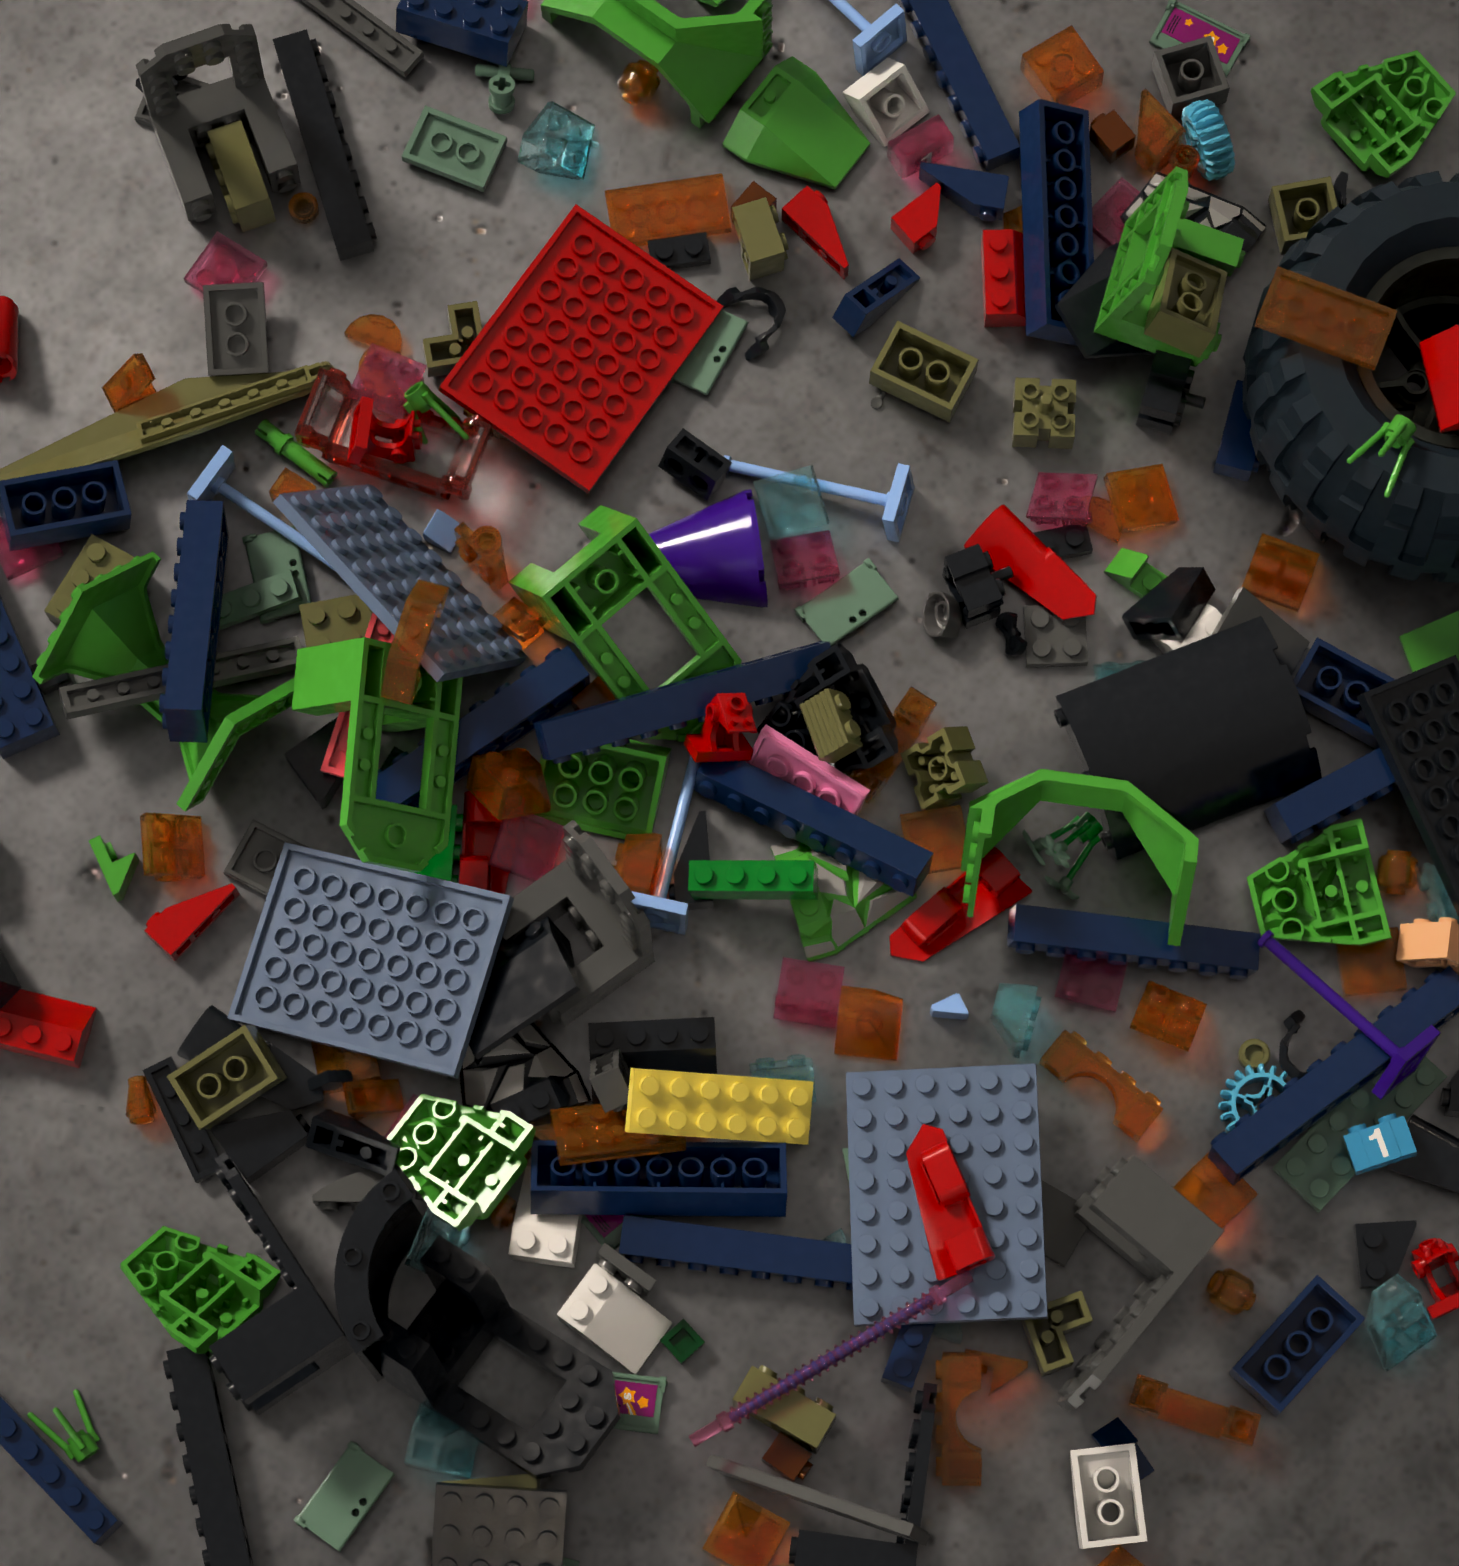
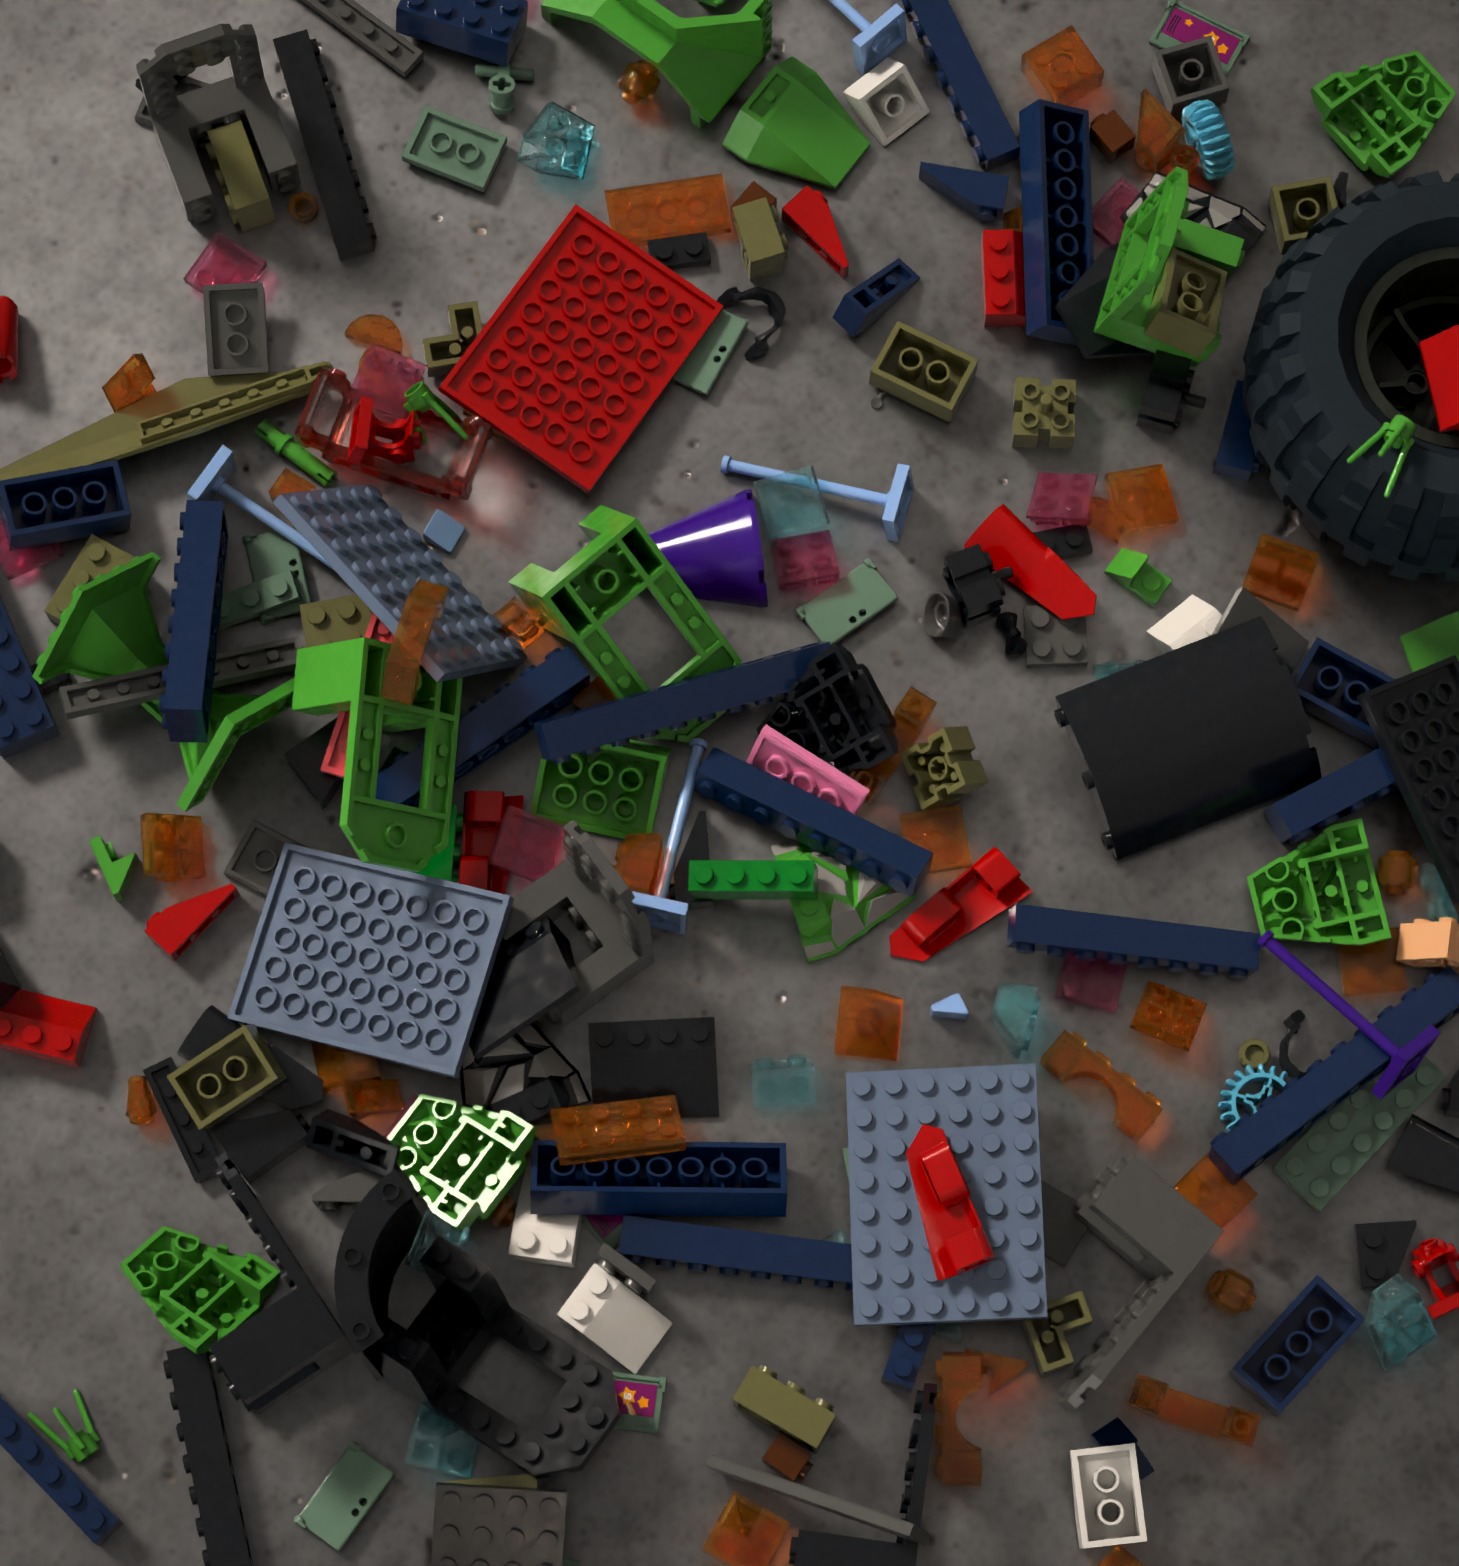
black tile [307,1070,353,1091] -> none
clear orange plate [454,522,509,590] -> none
clear orange slope [466,748,551,820] -> none
dark grey brick [589,1048,630,1113] -> none
light yellow plate [625,1068,814,1145] -> none
black brick [658,428,732,501] -> none
dark green plate [660,1318,705,1365] -> none
red tile [684,693,757,762] -> none
clear pink hose [689,1270,974,1447] -> none
clear pink hinge [773,957,845,1028] -> none
olive brick [799,688,863,763] -> none
clear pink brick [887,114,954,180] -> none
red slope [890,182,941,254] -> none
bright green panel [960,769,1199,946] -> none
plant [1022,811,1104,900] -> none
black slope [1122,567,1216,640] -> none
clear orange plate [1255,266,1398,371] -> none
dark azure brick [1343,1113,1417,1175] -> none

